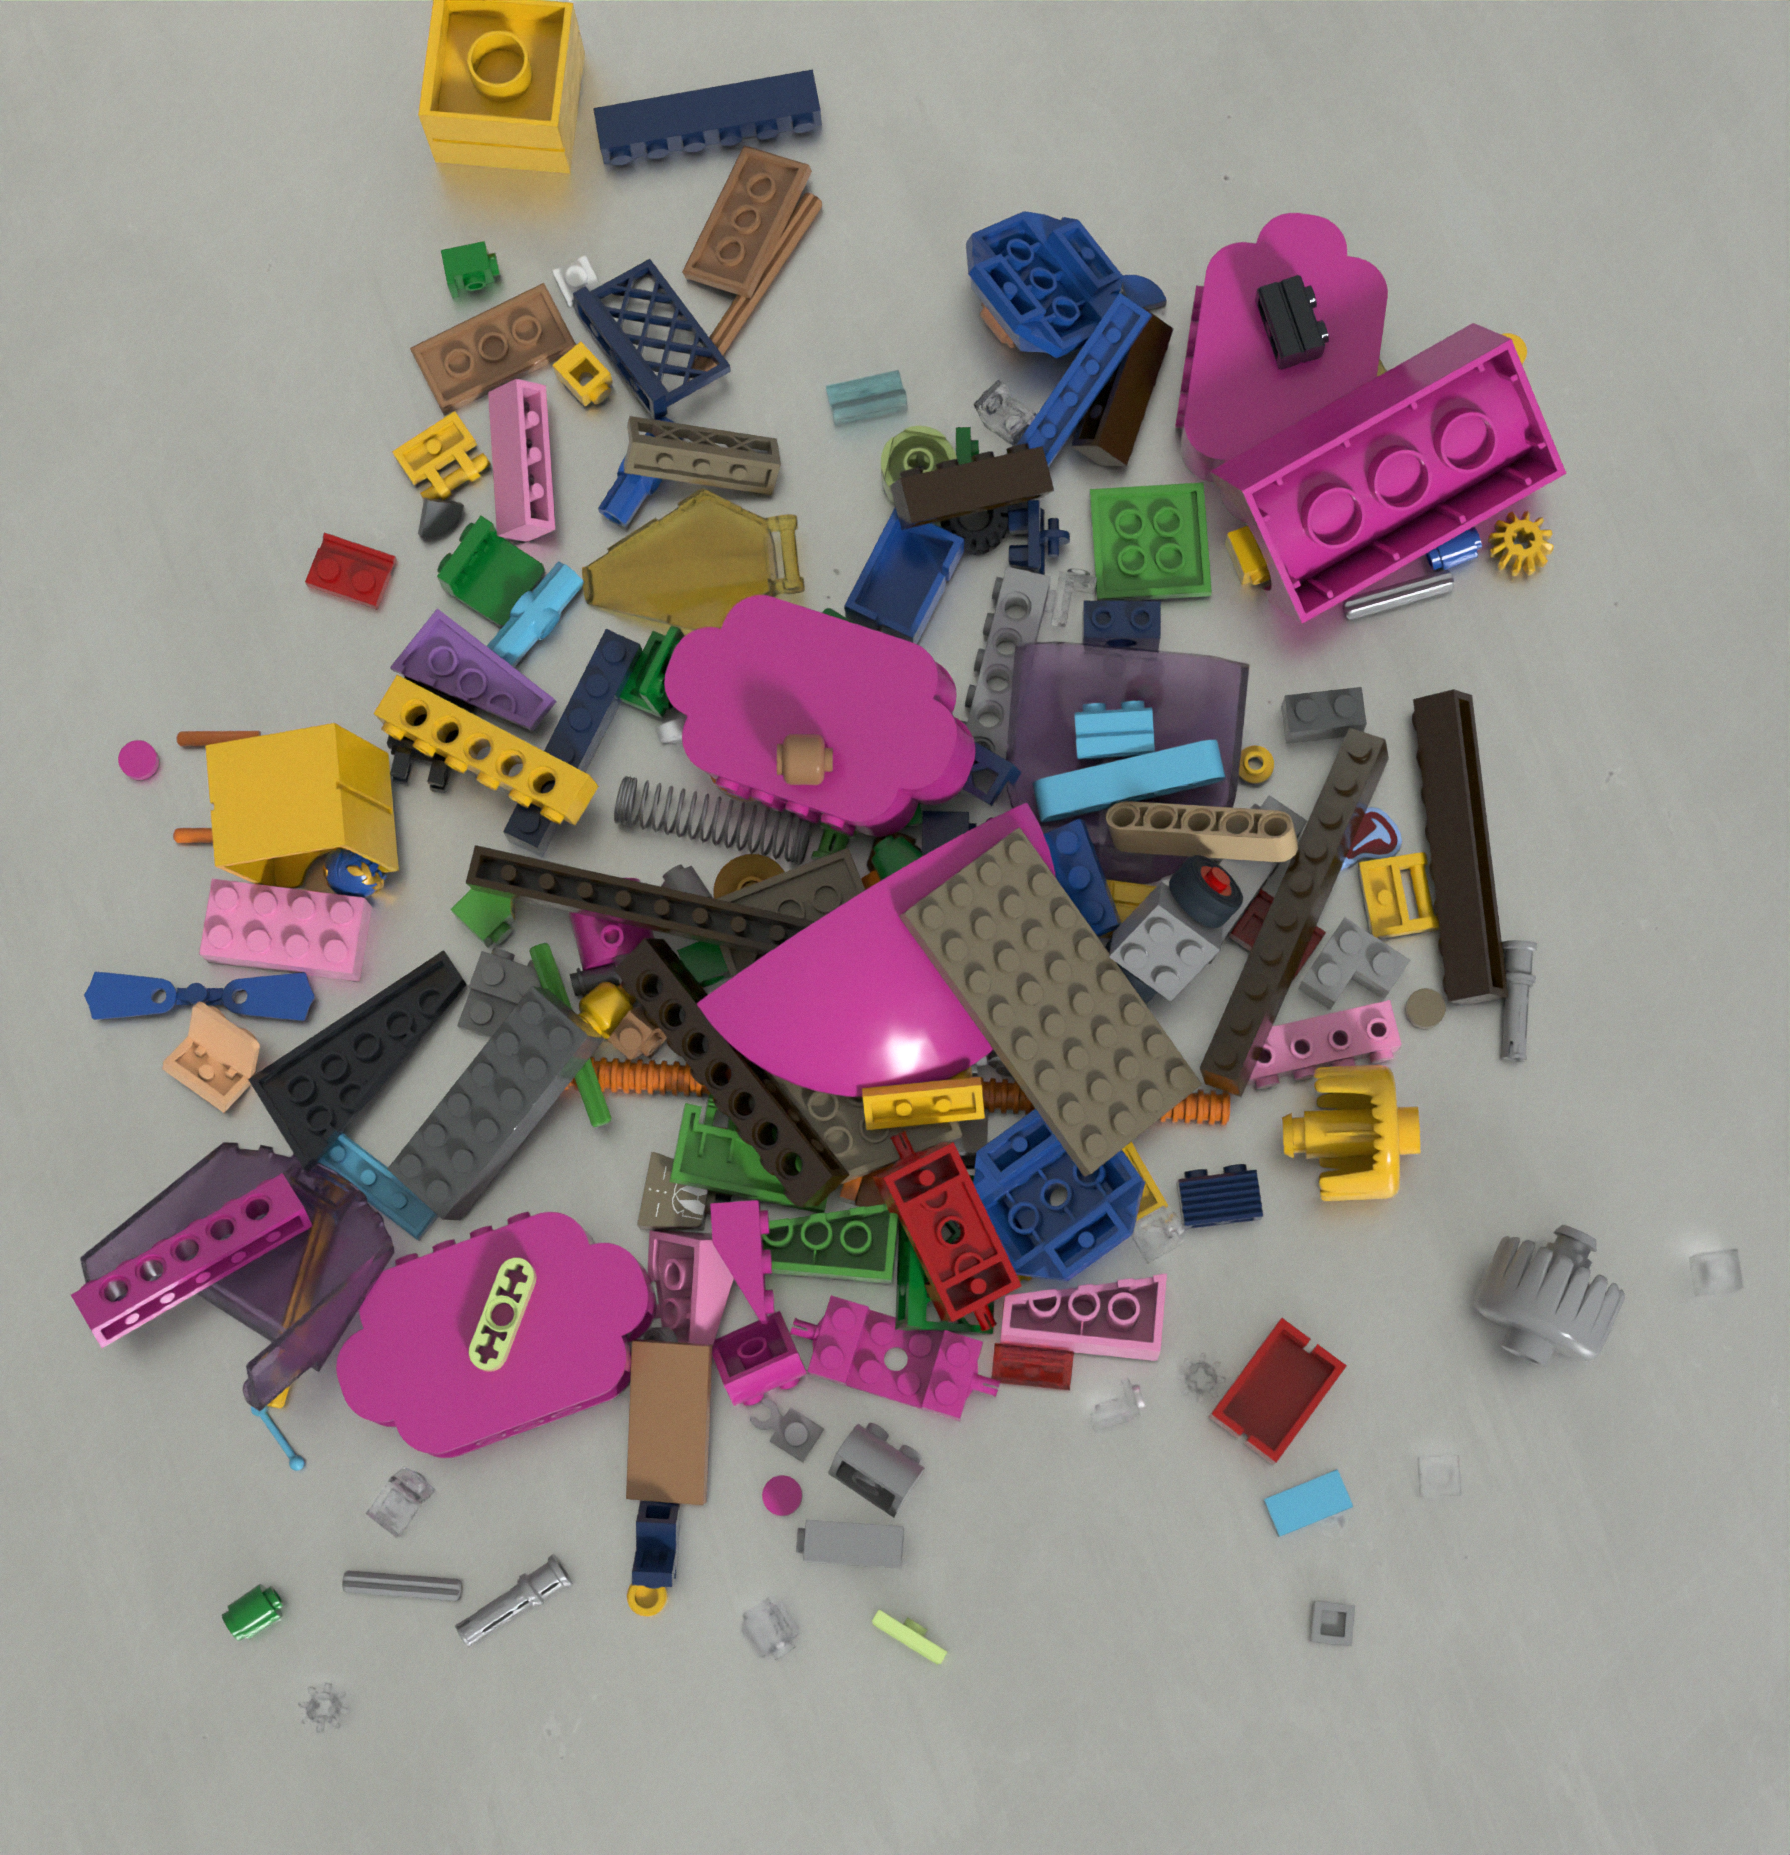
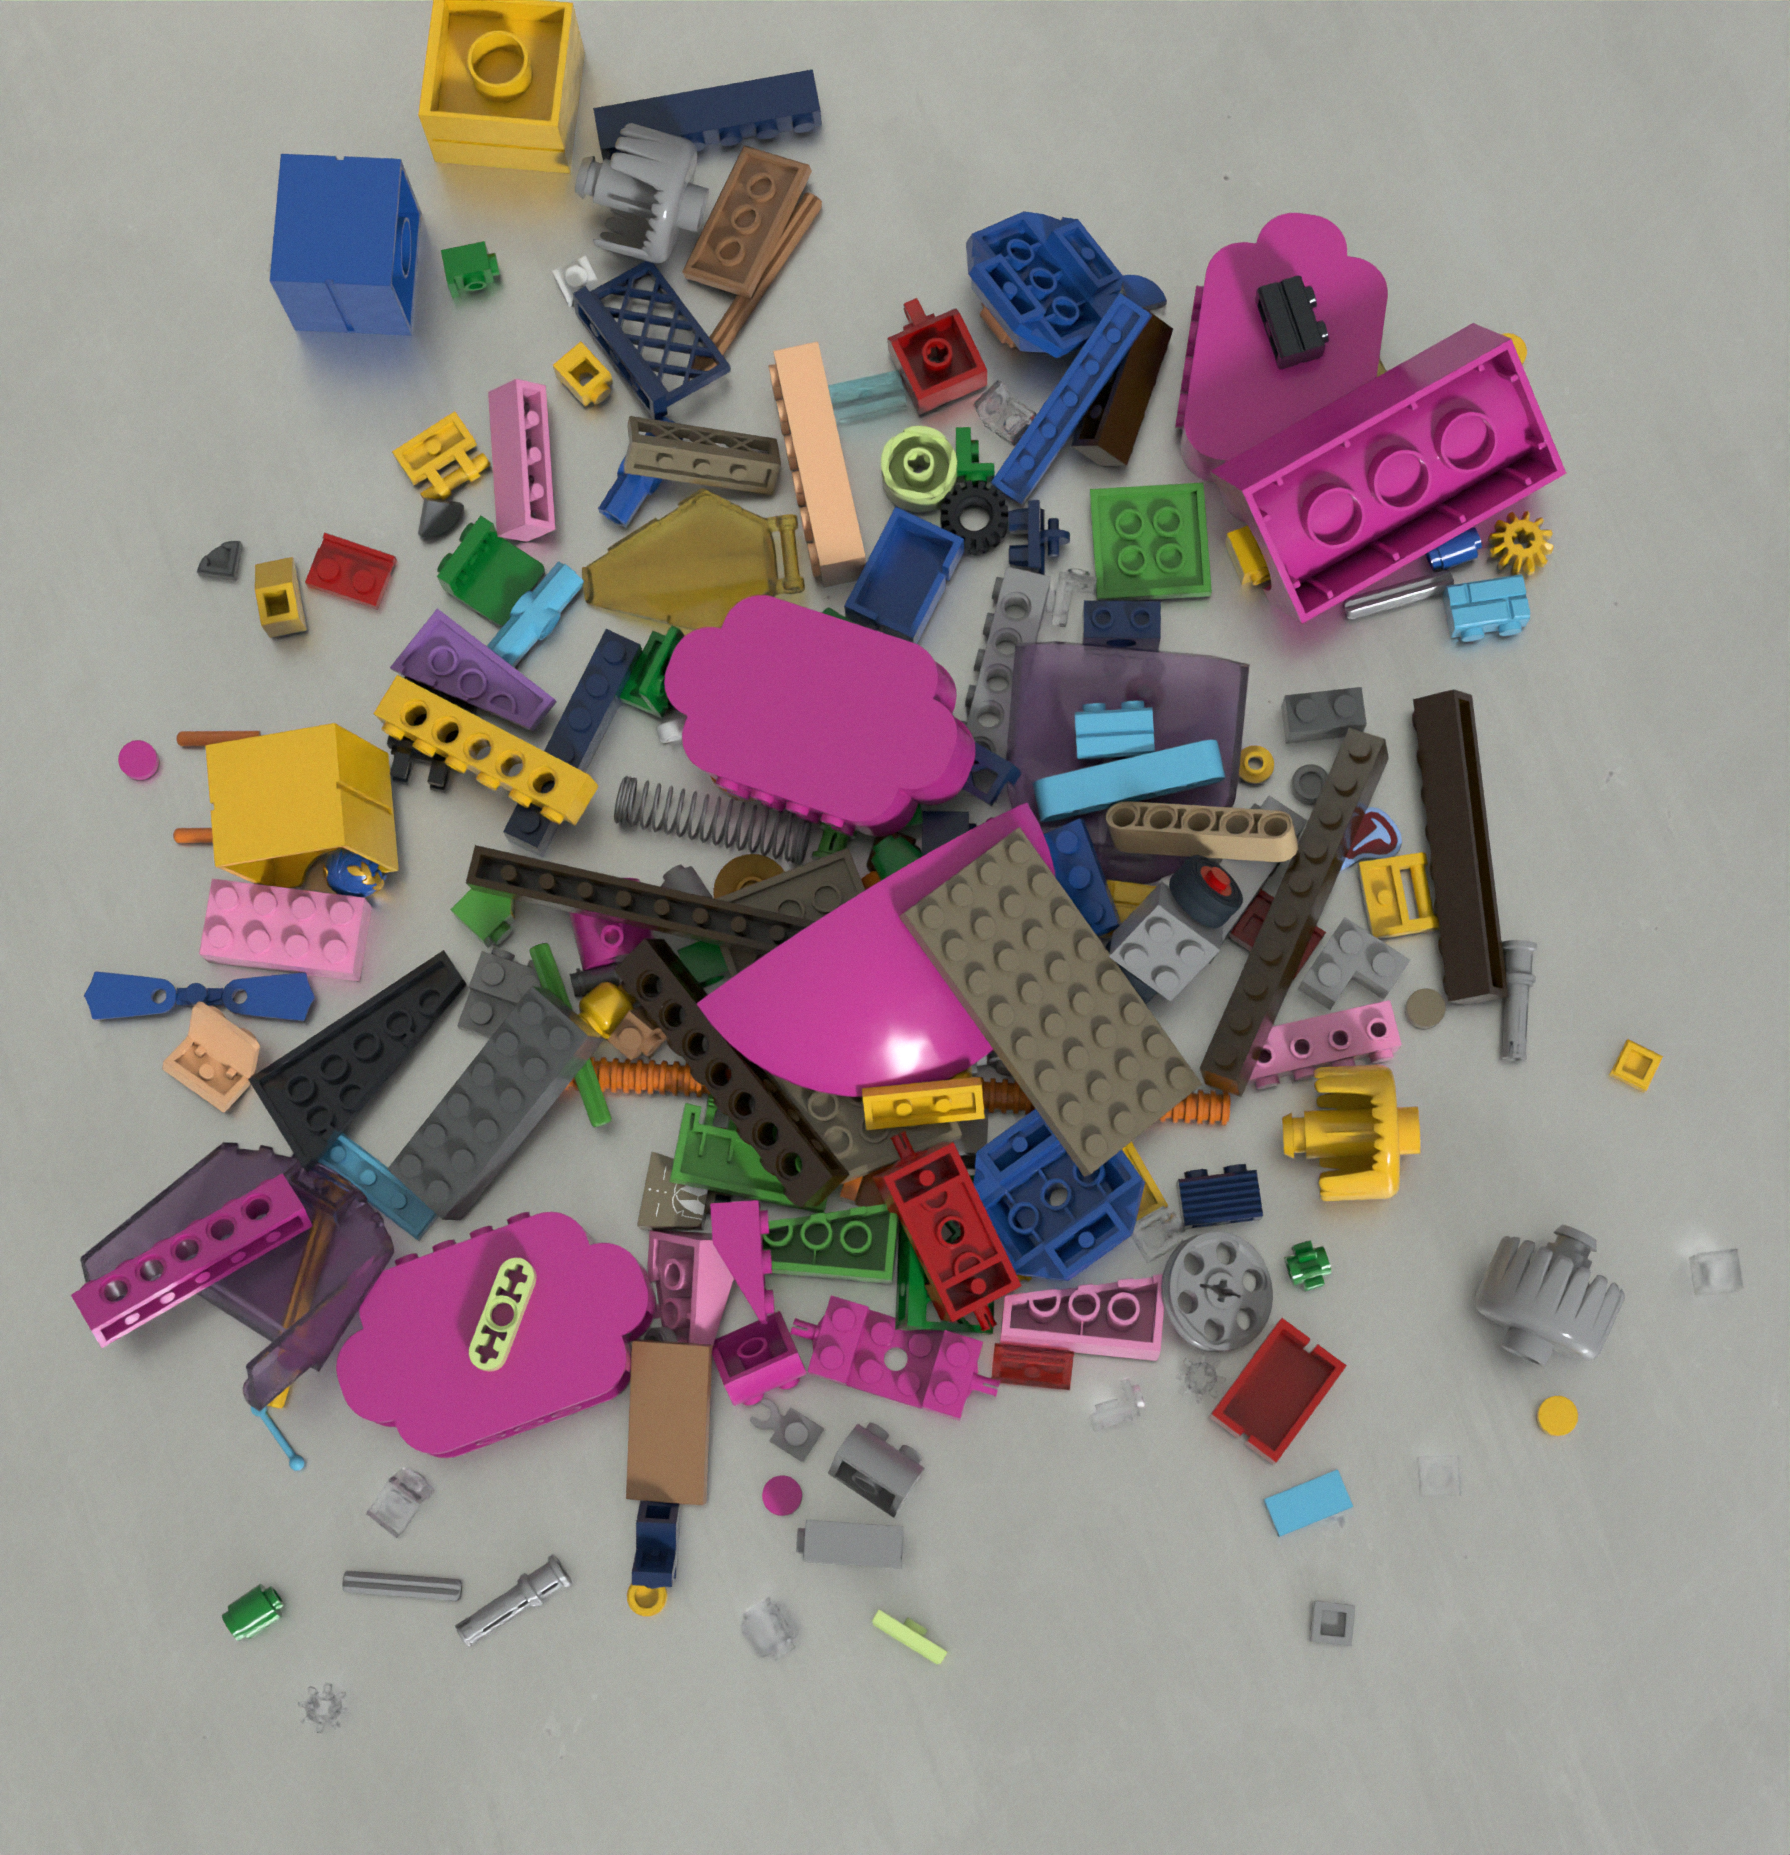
medium nougat tile [410,283,576,415] -> none
medium nougat head [777,734,833,785] -> none
dark brown brick [890,443,1054,530] -> none
none -> dark grey tile [197,541,243,581]
none -> yellow slope [255,557,307,638]
none -> blue piece [269,154,422,336]
none -> light grey piece [575,123,709,264]
none -> light nougat brick [768,342,866,588]
none -> red hinge [887,298,987,415]
none -> light grey wedge [1161,1231,1273,1352]
none -> green gear [1284,1240,1332,1291]
none -> light grey tile [1290,764,1328,805]
none -> medium azure brick [1443,574,1530,642]
none -> yellow tile [1536,1396,1578,1436]
none -> yellow tile [1609,1039,1663,1093]

